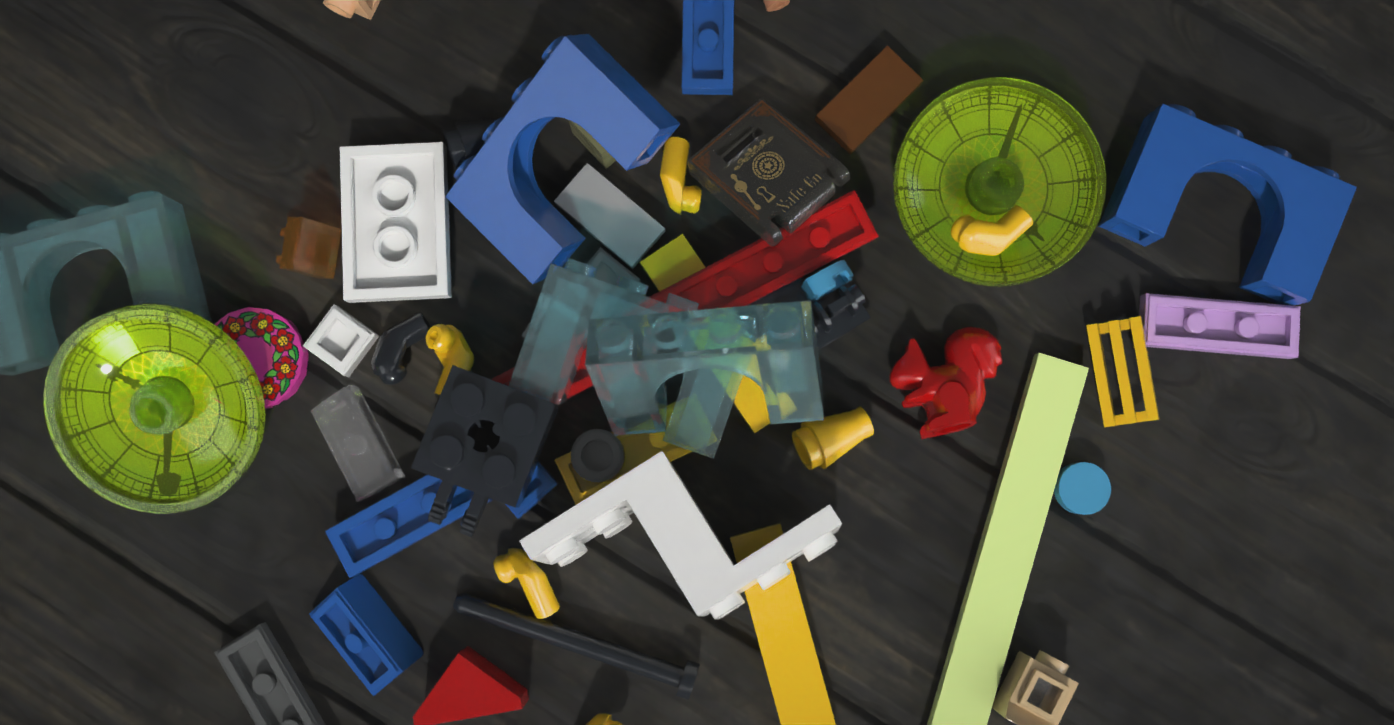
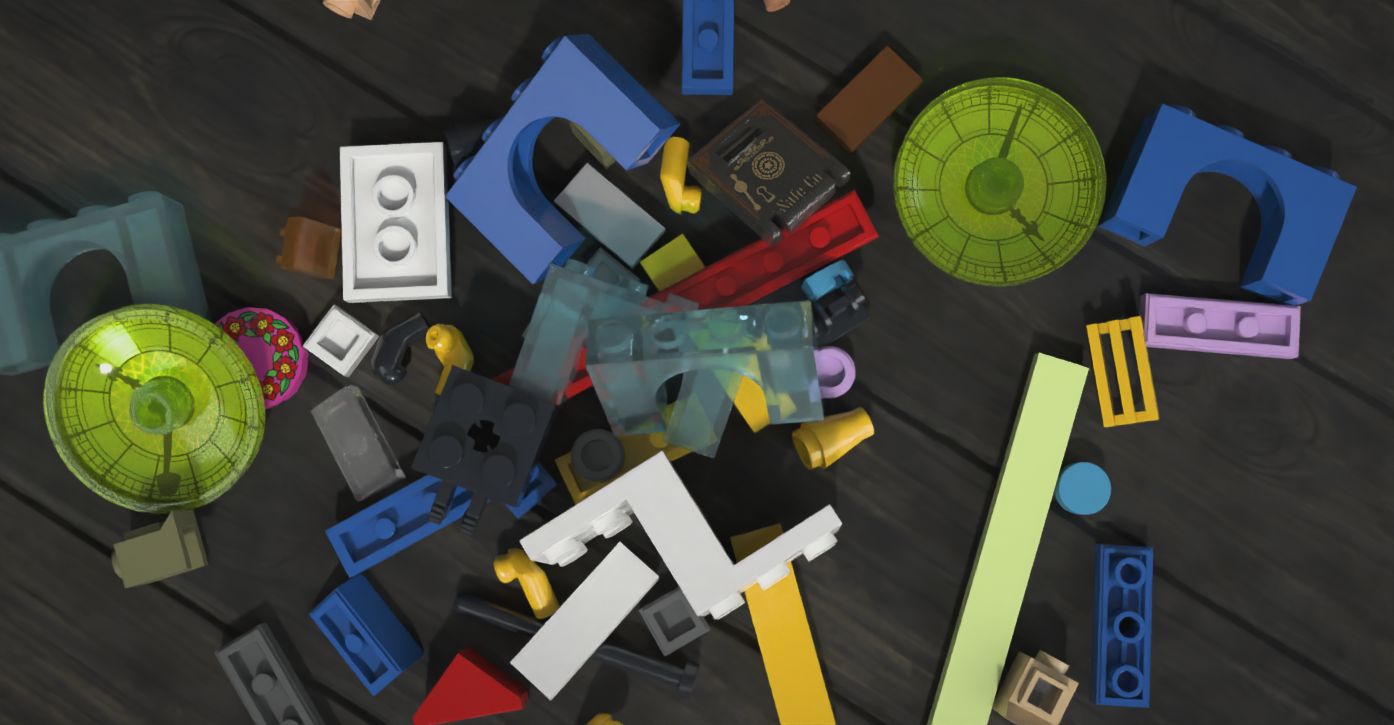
red animal [889,327,1002,439] -> none
yellow arm [951,205,1033,256] -> none
none -> olive window [112,509,209,588]
none -> white tile [510,542,659,701]
none -> dark grey tile [639,586,710,657]
none -> lavender tile [802,346,855,399]
none -> blue tile [1090,544,1153,708]

